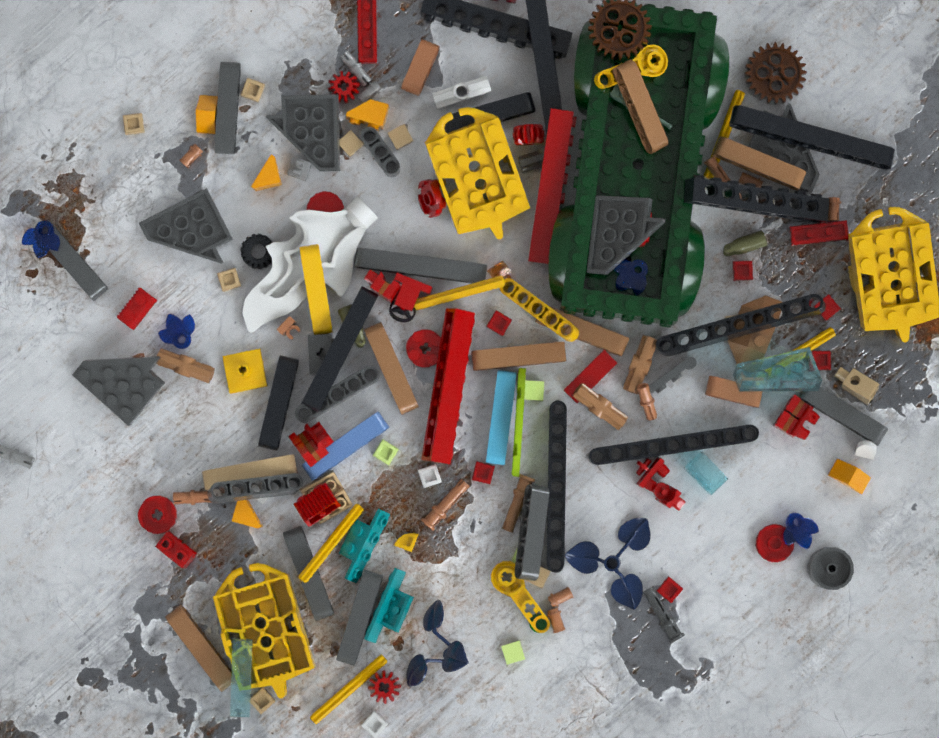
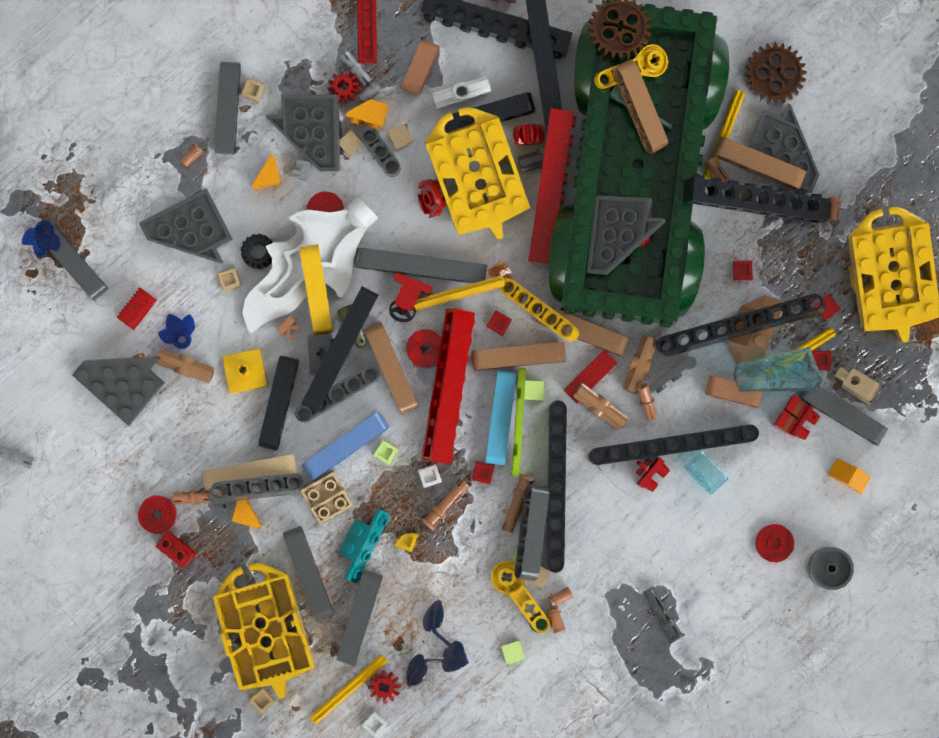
tan tile [123,113,145,135] -> none
medium nougat beam [165,605,236,692] -> none
light orange slope [196,95,218,134] -> none
clear light blue tile [230,639,253,717] -> none
red hips [288,422,334,467] -> none
red brick [293,483,341,527] -> none
yellow axle [298,504,364,583] -> none
red hips [364,269,401,303] -> none
teal bracket [364,568,414,643] -> none
dark blue plant [565,518,651,610] -> none
clear blue plate [614,259,648,296] -> none
red hips [653,482,686,511] -> none
red tile [656,576,683,603] -> none
olive piece [723,230,767,257] -> none
black beam [729,105,895,170] -> none
nougat pin [739,172,763,188] -> none
clear blue plate [783,513,819,549] -> none
red tile [789,220,849,246] -> none
white tile [854,440,877,460] -> none

